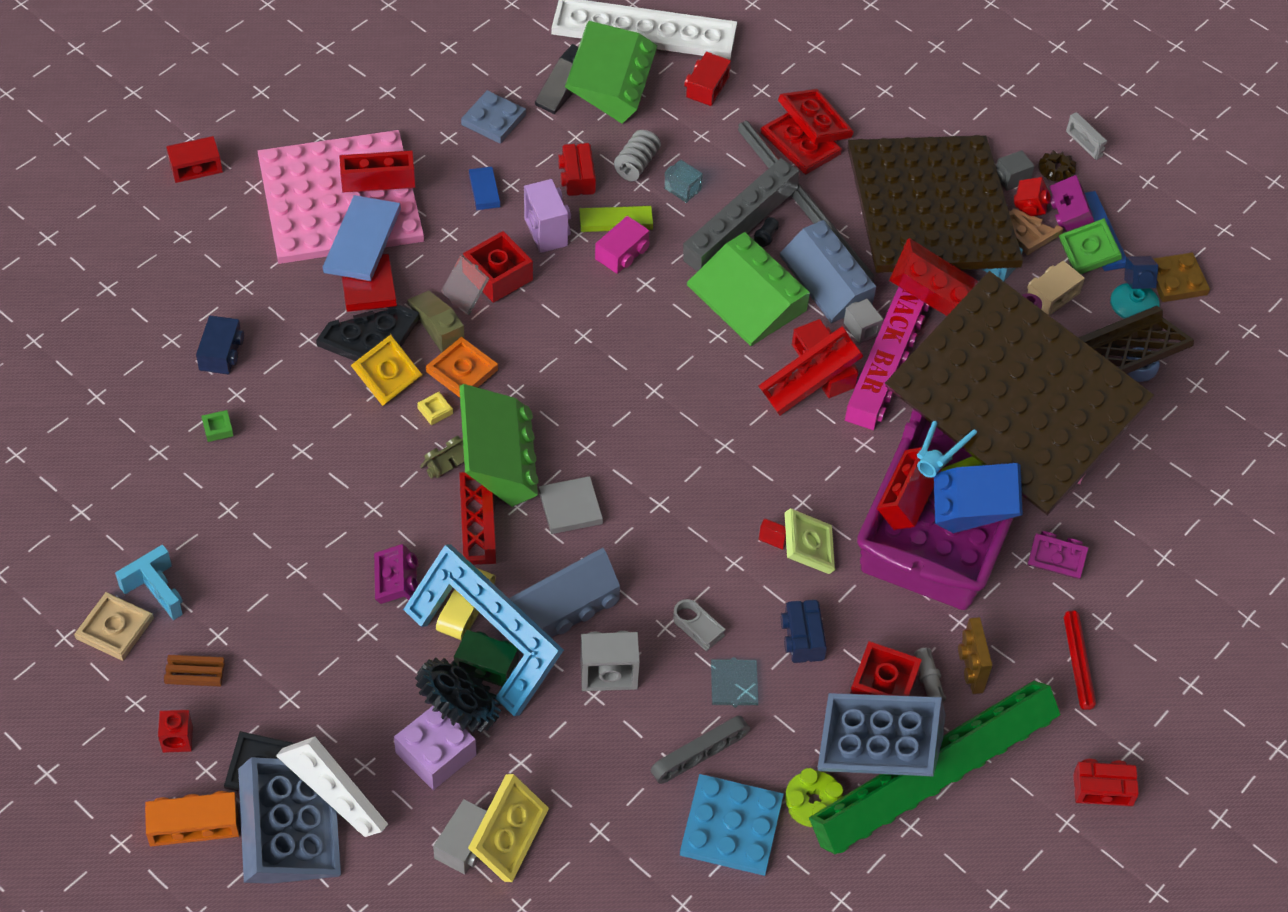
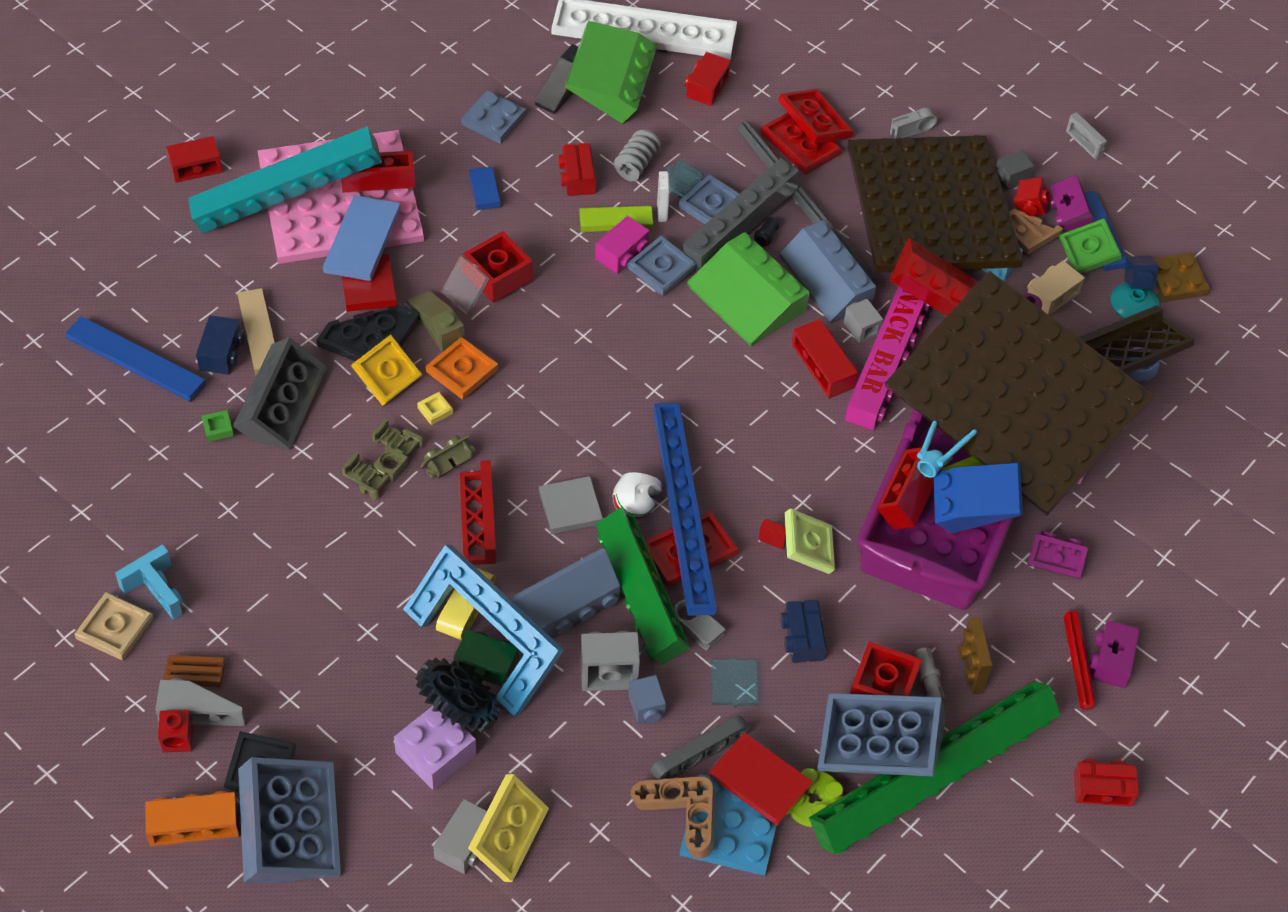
white wing [276,736,388,837] -> none
magenta bracket [374,544,419,604] -> none
bright green slope [459,384,538,507] -> none
lavender brick [524,179,571,253] -> none
red fence [758,326,864,416] -> none
dark brown gear [1038,150,1076,182] -> none
none -> blue tile [65,316,206,402]
none -> light grey slope [155,678,245,726]
none -> teal brick [188,126,382,233]
none -> dark grey slope [233,337,327,450]
none -> tan tile [237,288,275,375]
none -> olive piece [342,418,423,500]
none -> green brick [595,507,691,664]
none -> white helmet [612,472,662,519]
none -> sand blue plate [627,235,697,296]
none -> sand blue brick [628,675,666,724]
none -> medium nougat beam [631,776,716,859]
none -> red plate [645,511,738,587]
none -> blue plate [653,403,717,615]
none -> white tile [657,171,670,222]
none -> sand blue plate [678,175,739,224]
none -> red tile [709,733,813,826]
none -> light grey piece [890,107,937,138]
none -> magenta brick [1090,620,1139,688]

